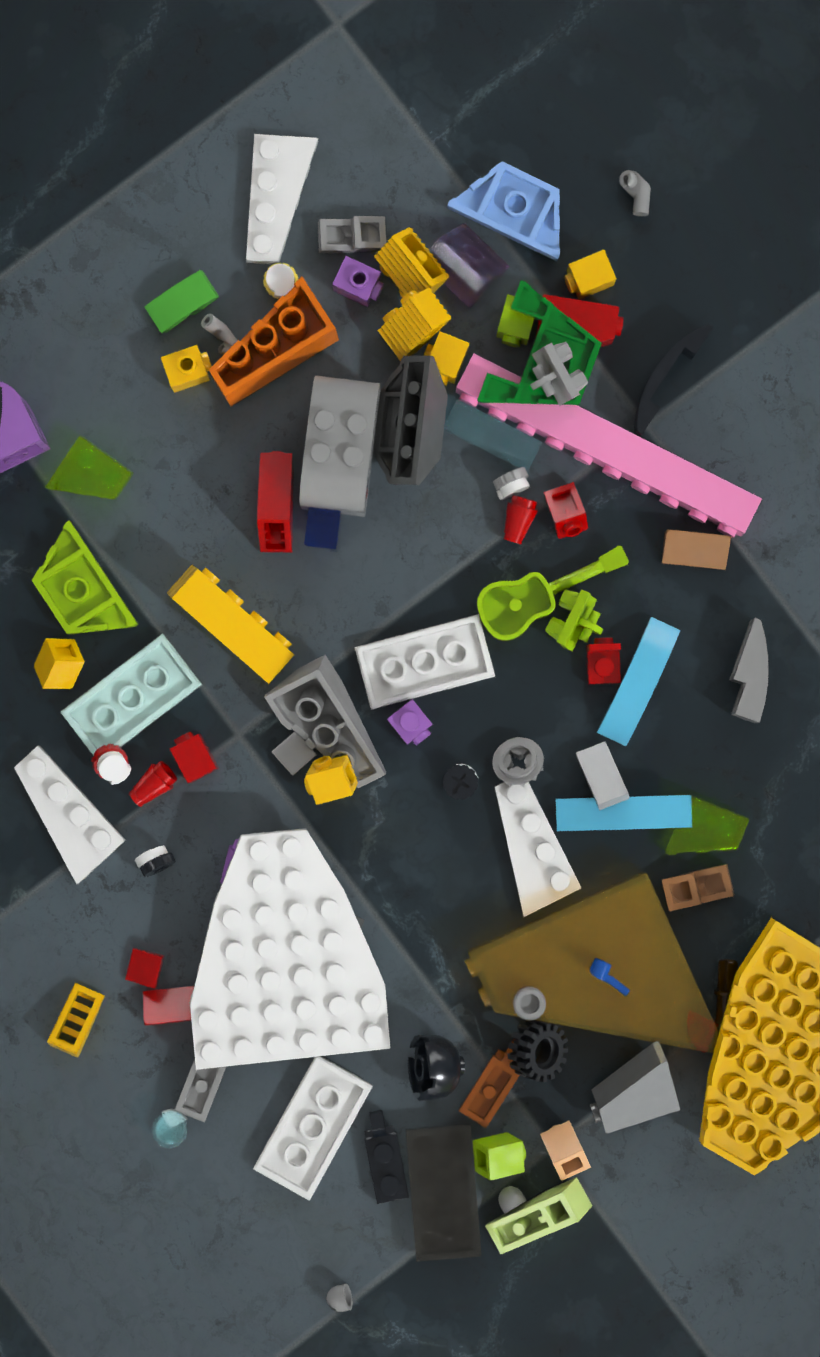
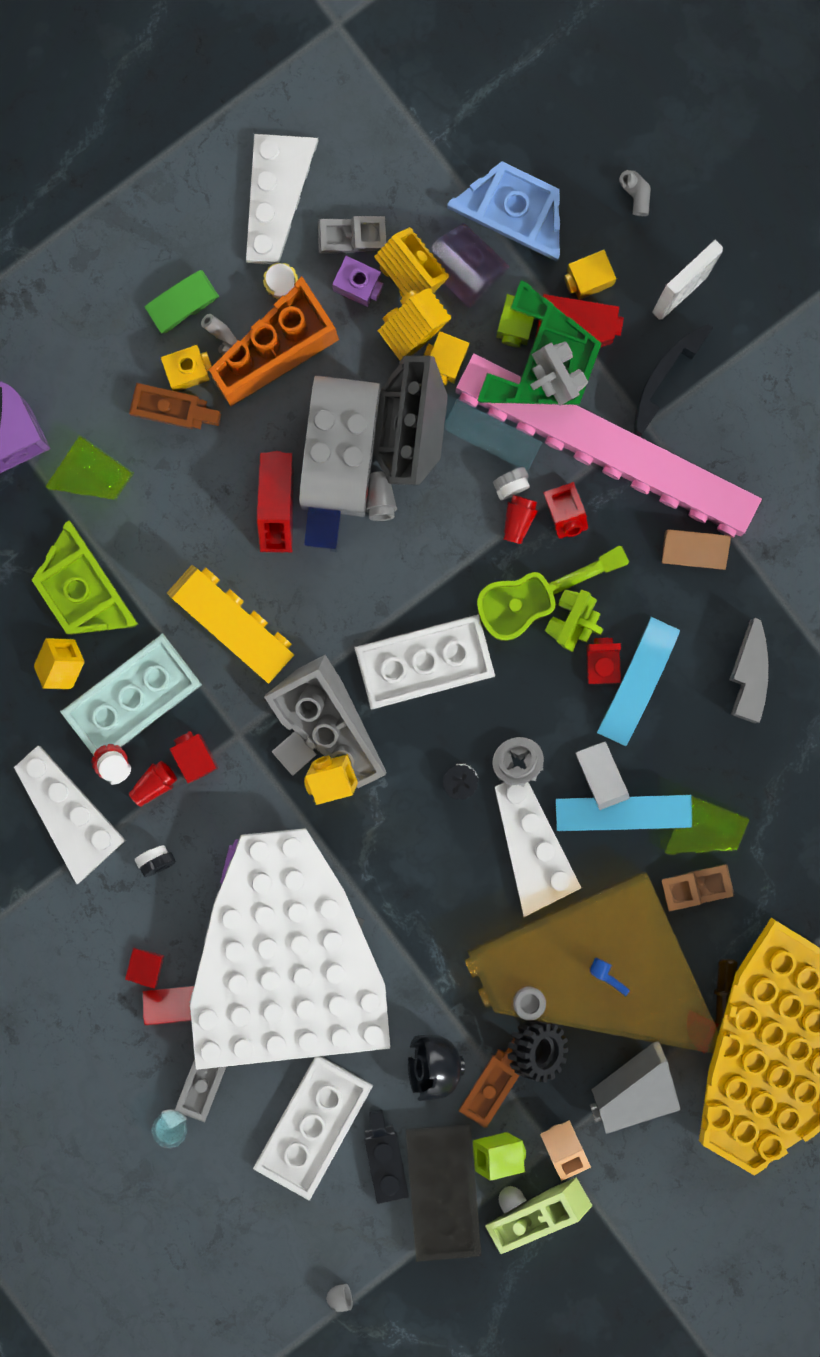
yellow slope [47,983,105,1058] -> none
medium lavender brick [387,699,433,746] -> none
none -> dark orange hinge [129,383,222,430]
none -> light grey cone [366,471,397,521]
none -> white tile [652,240,723,320]

